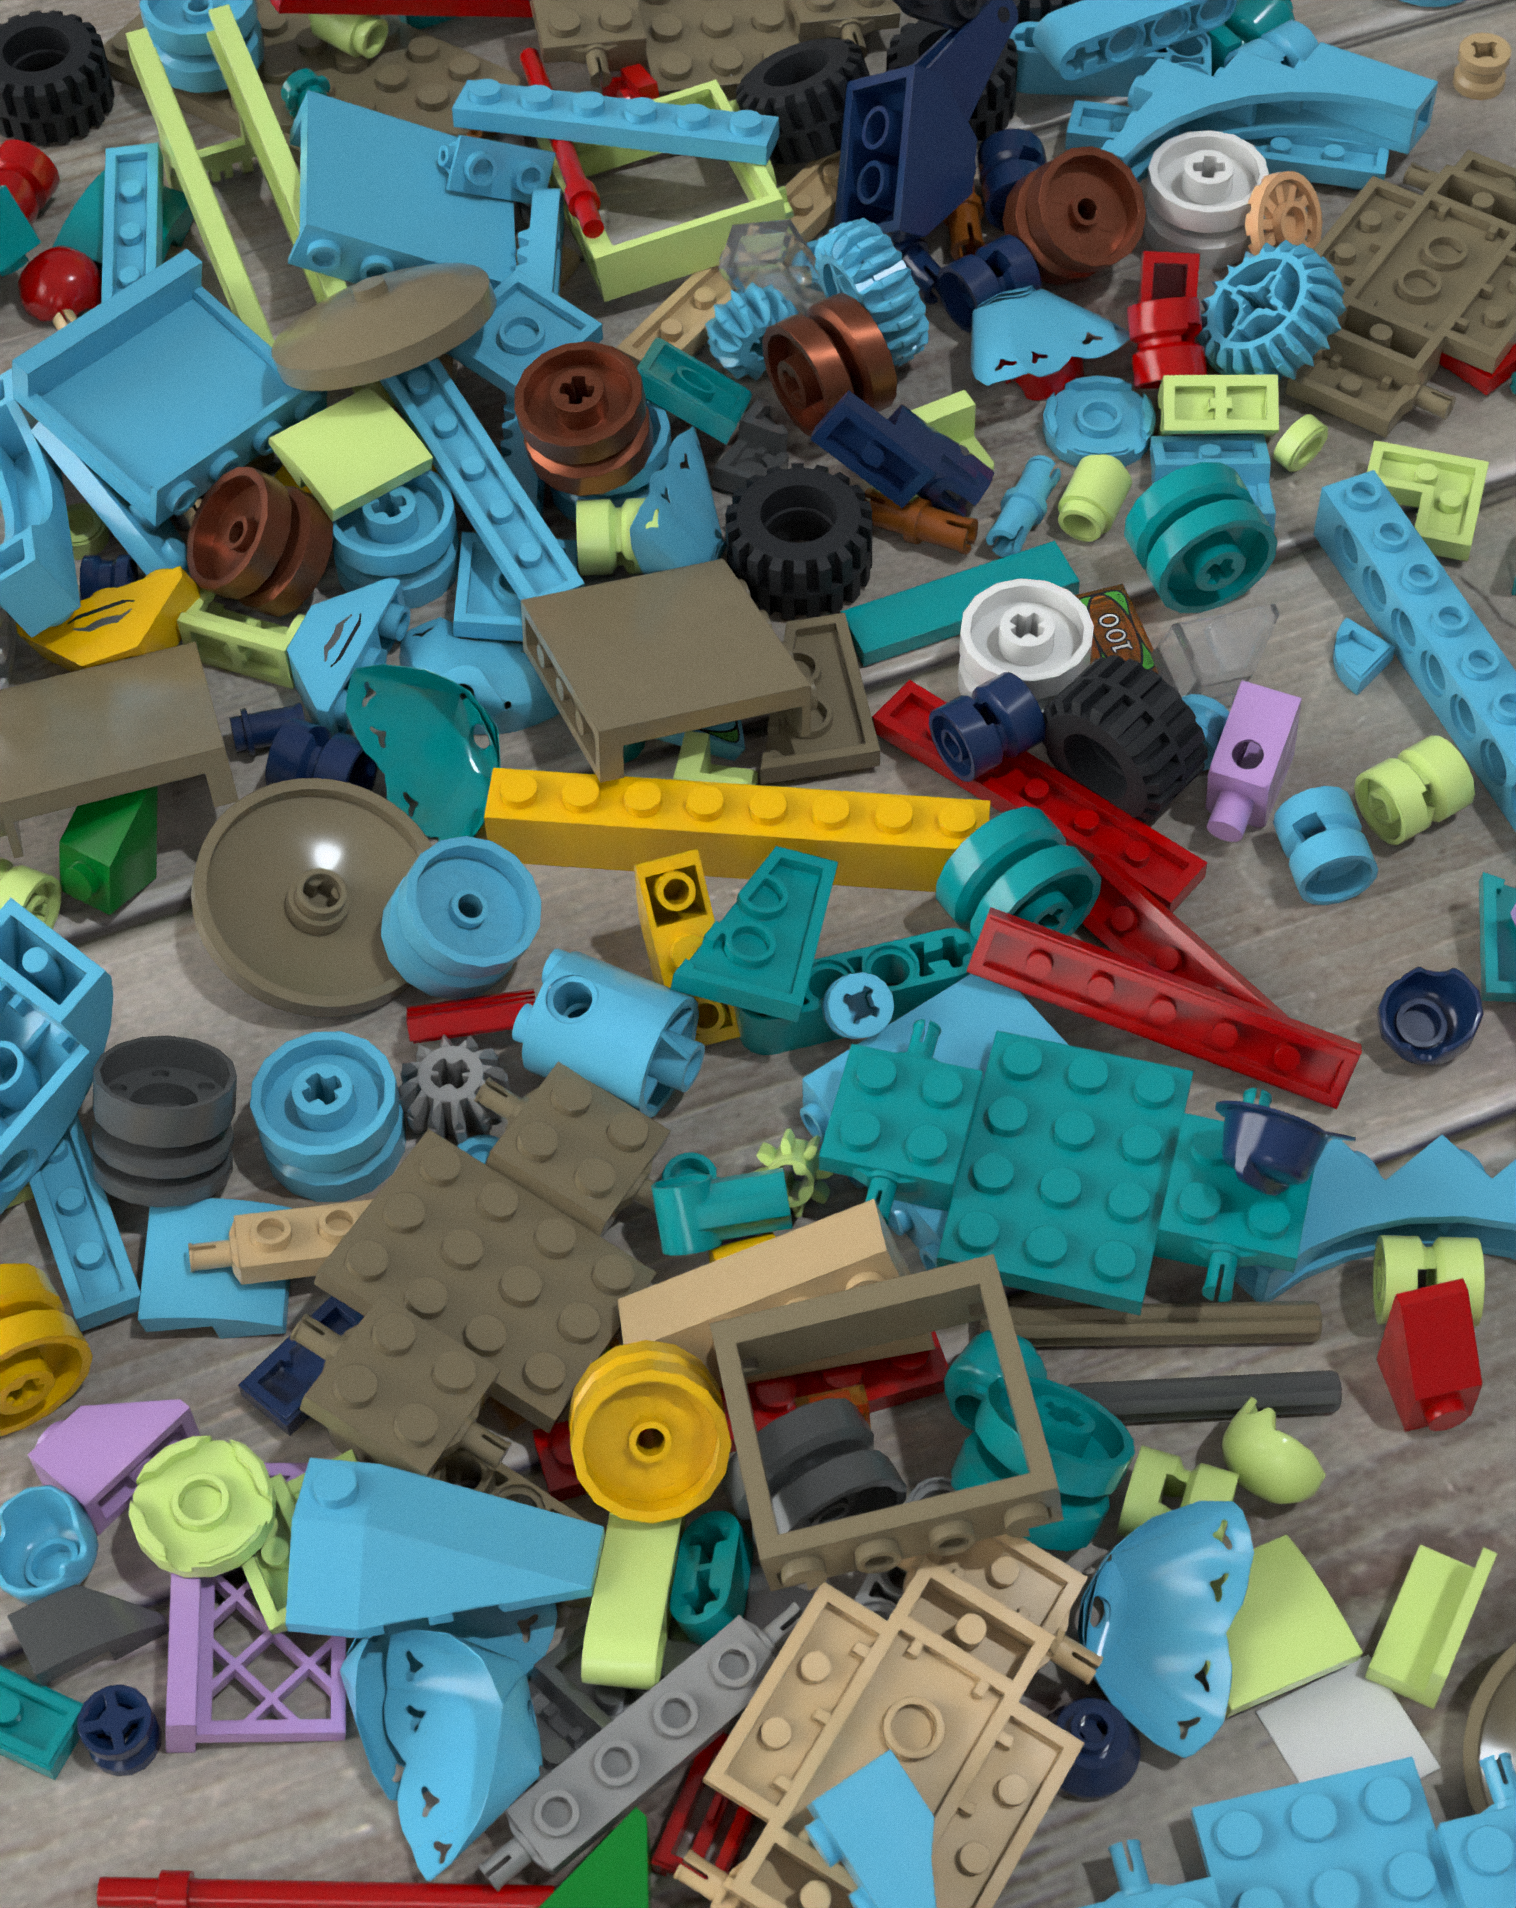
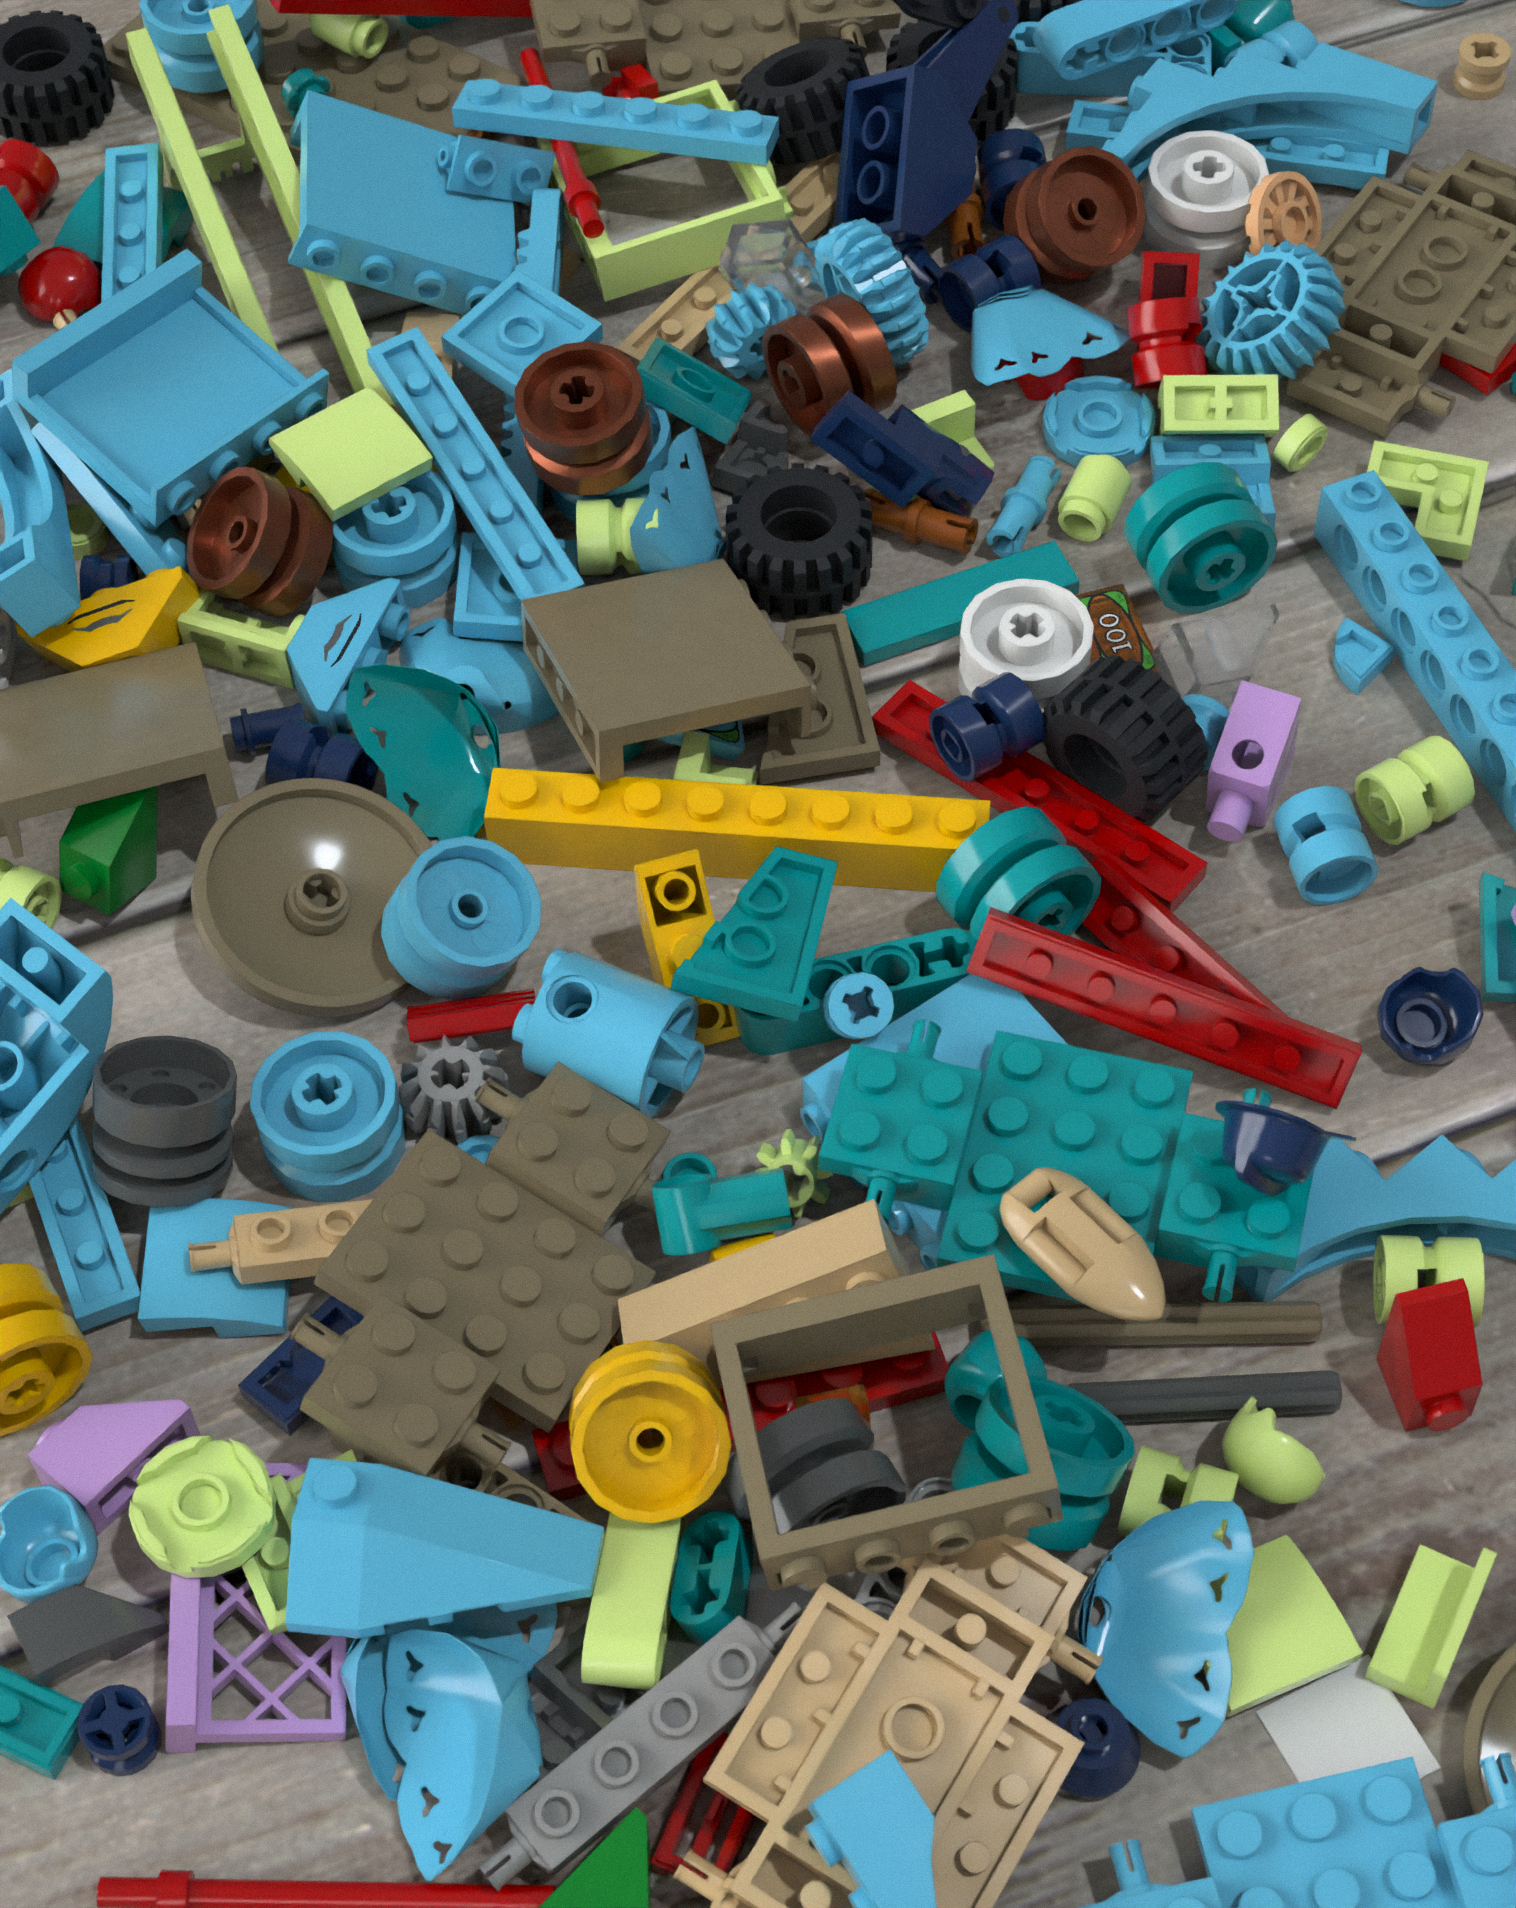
dark tan dish [271,263,497,391] -> none
none -> tan piece [999,1167,1166,1322]

